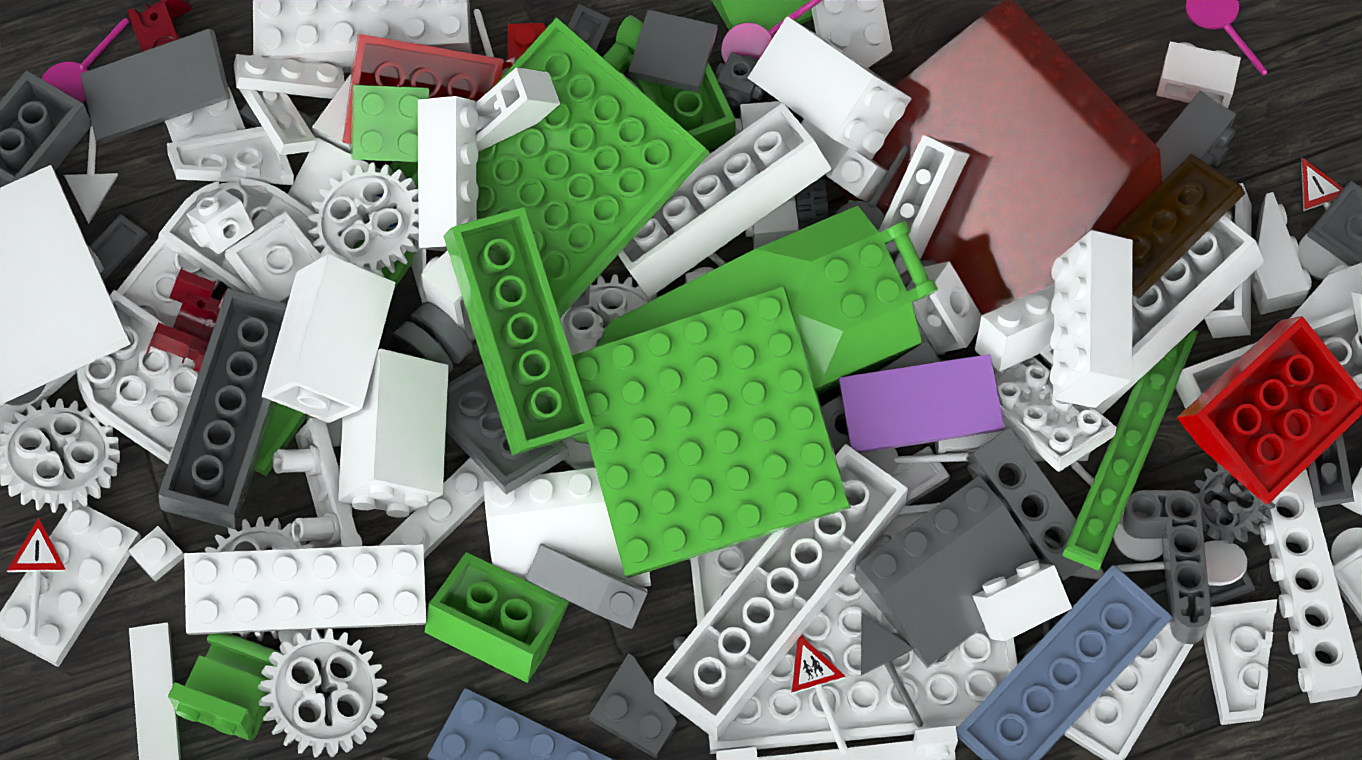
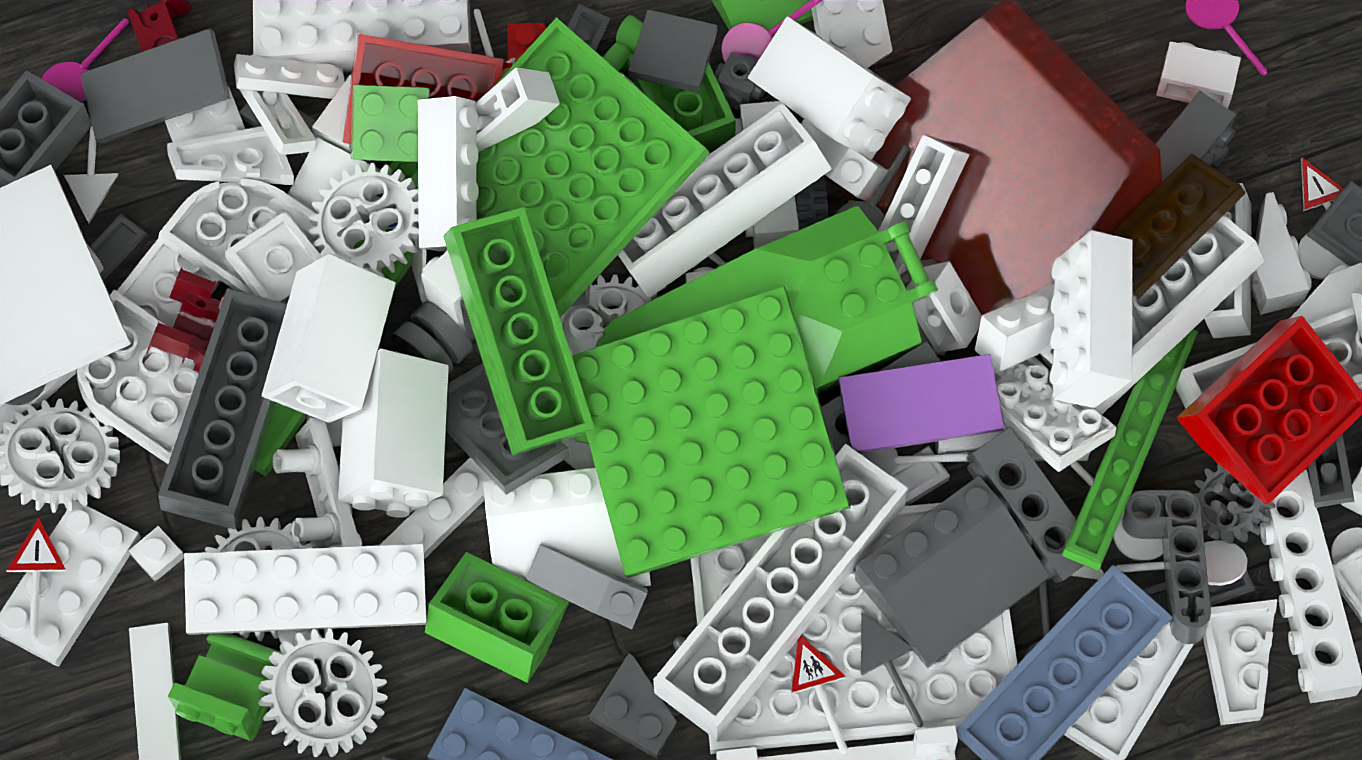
white brick [187,189,255,254] -> none
white brick [972,560,1072,641] -> none

